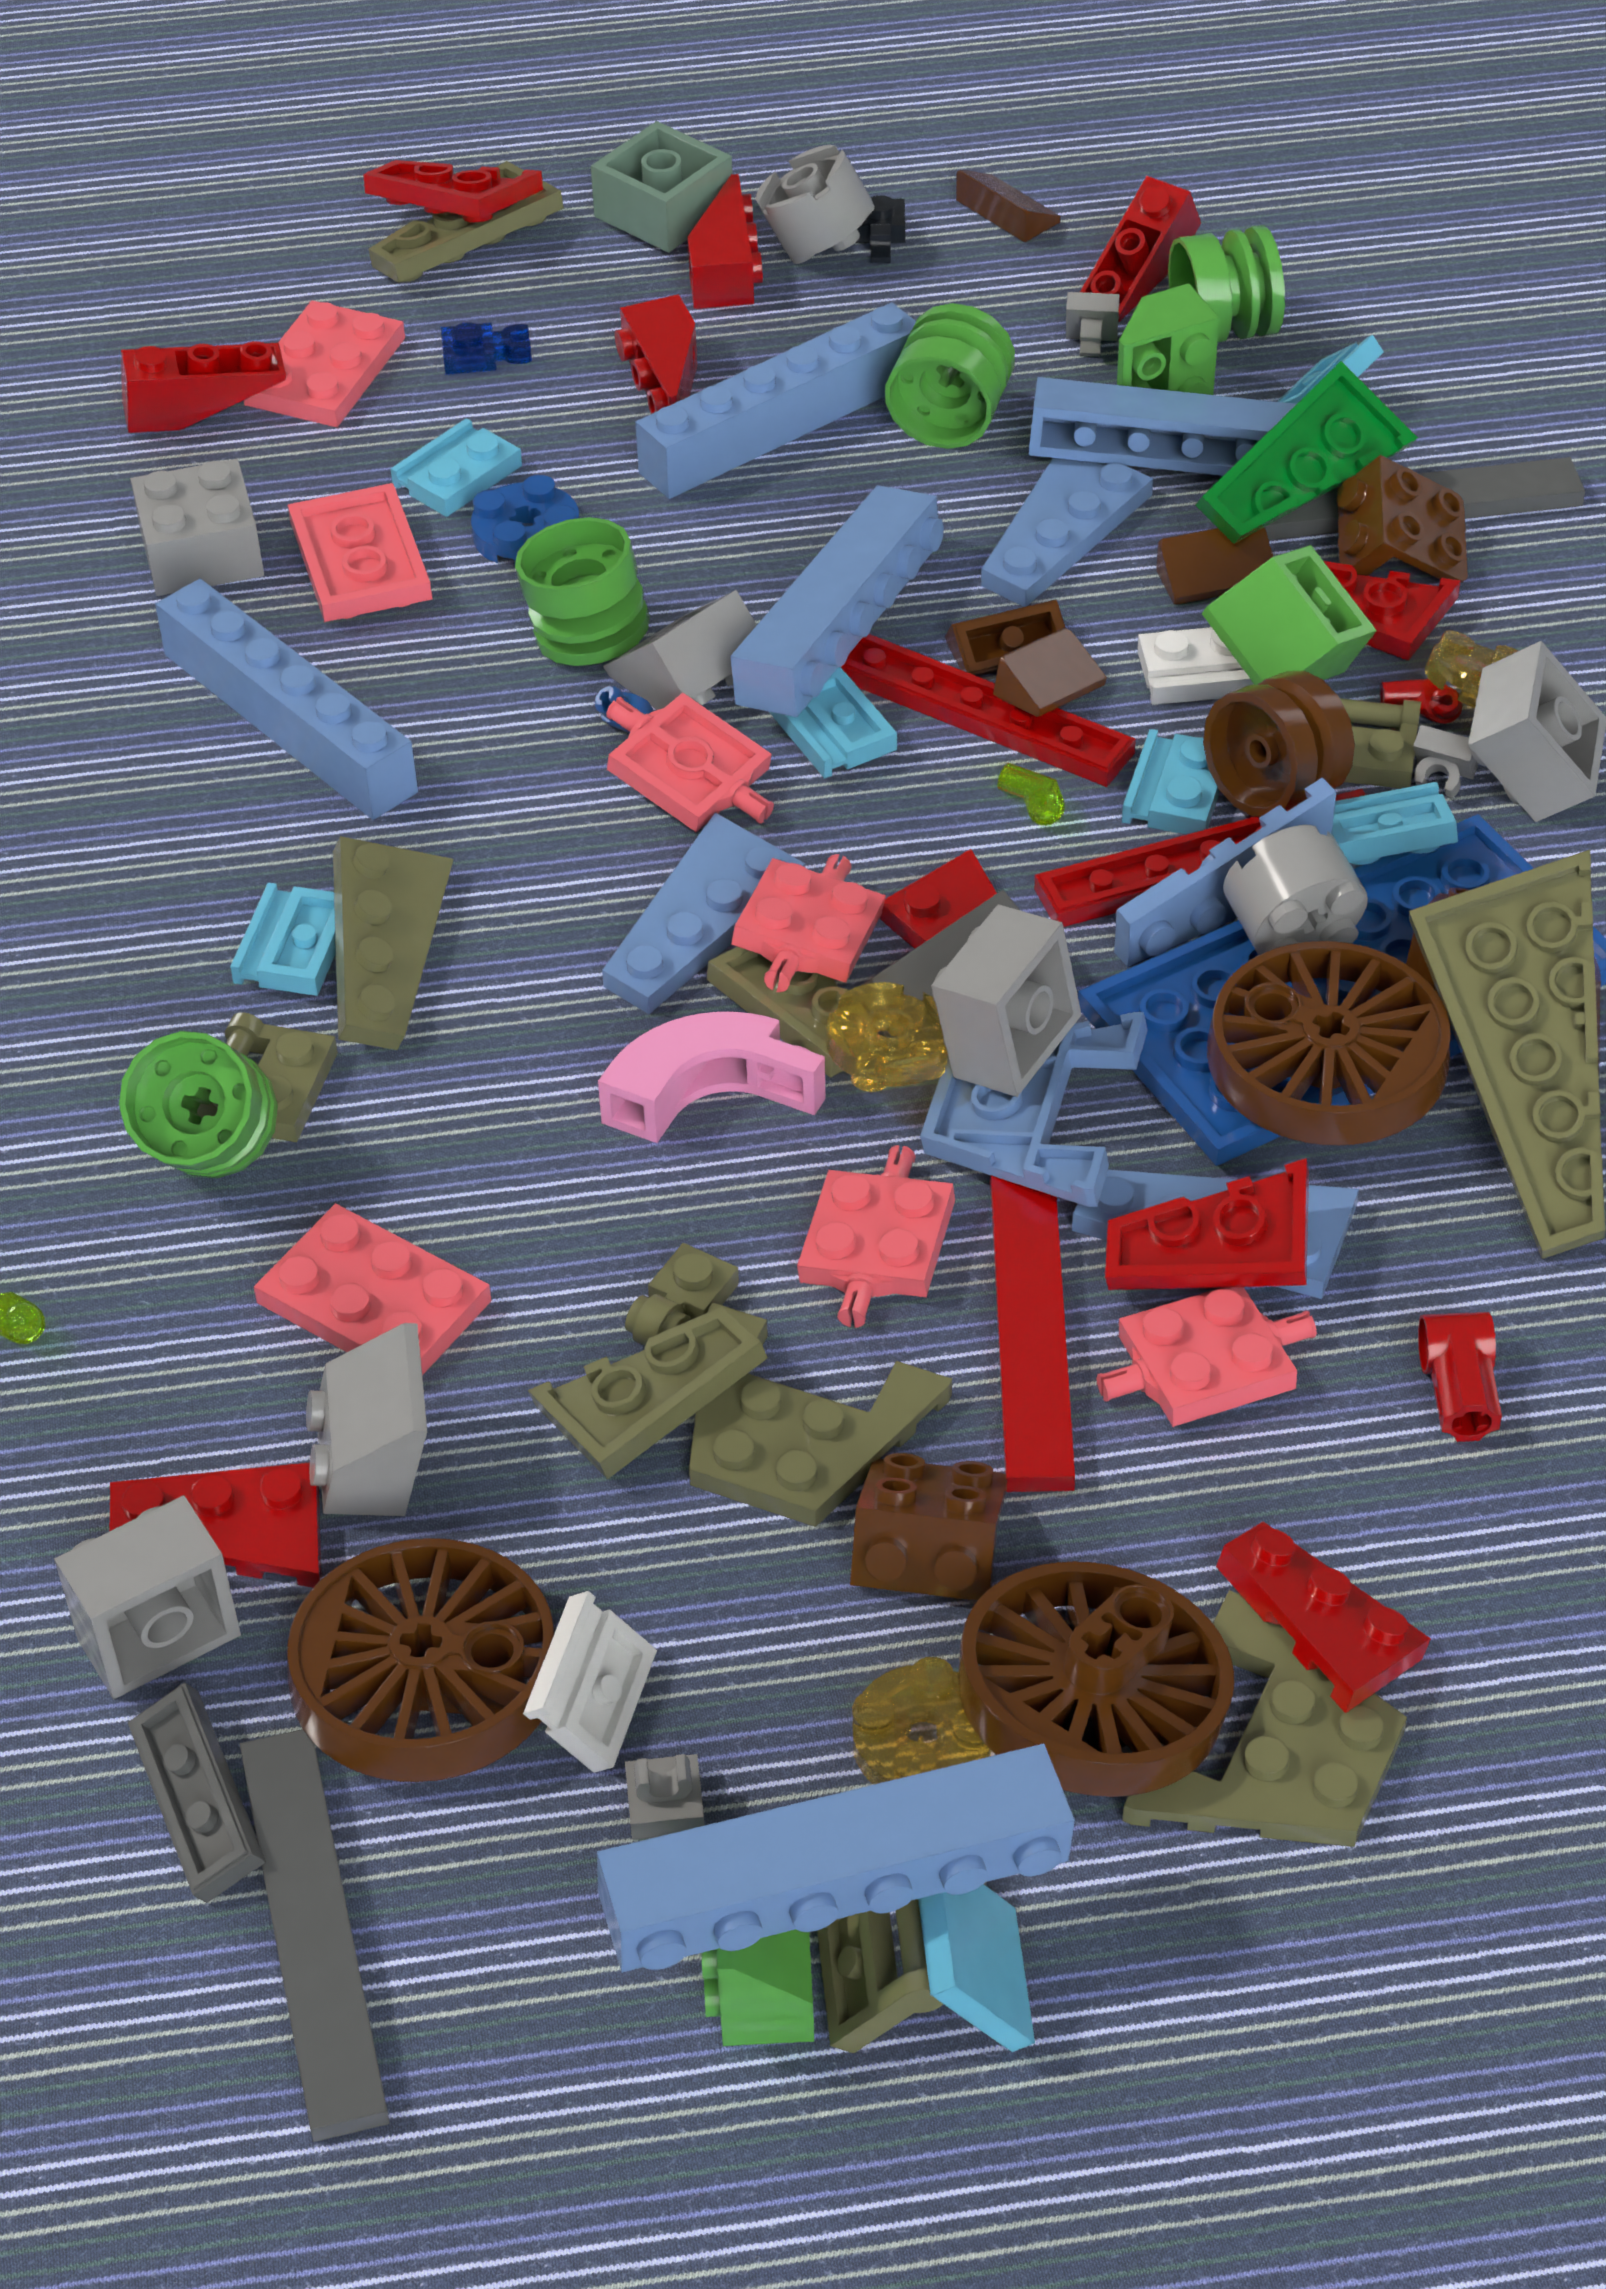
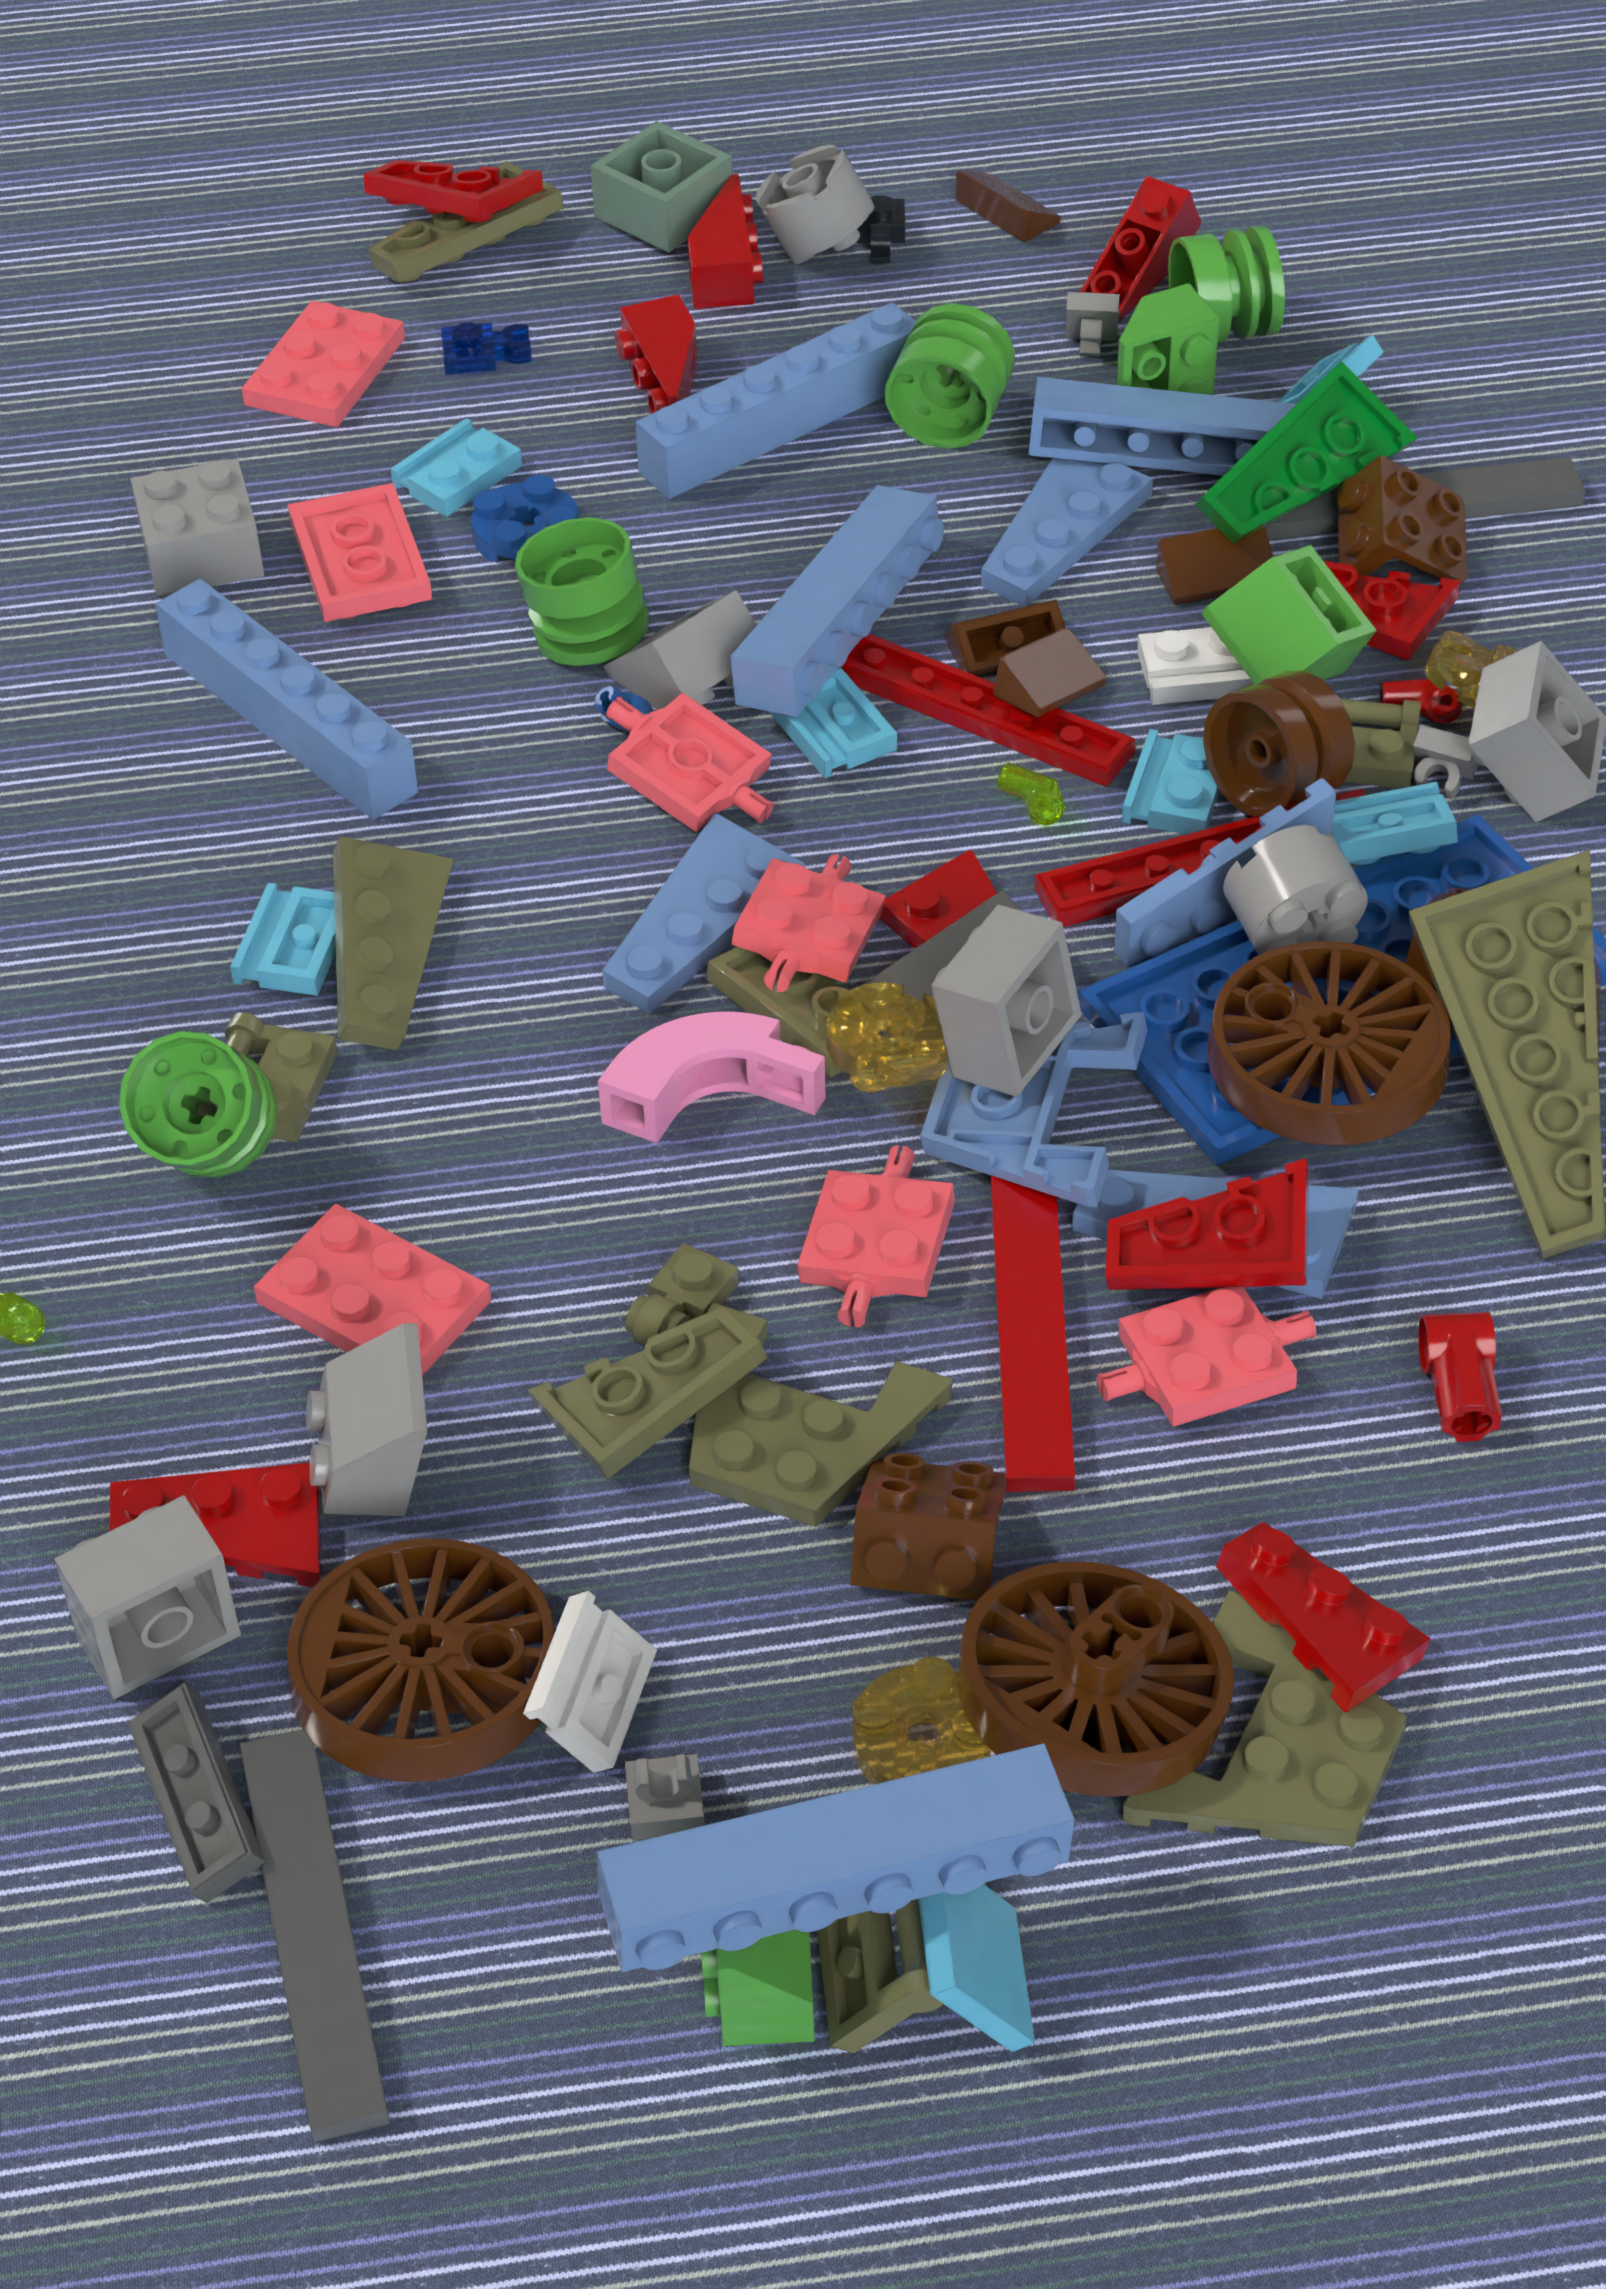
red slope [121,341,286,433] -> none

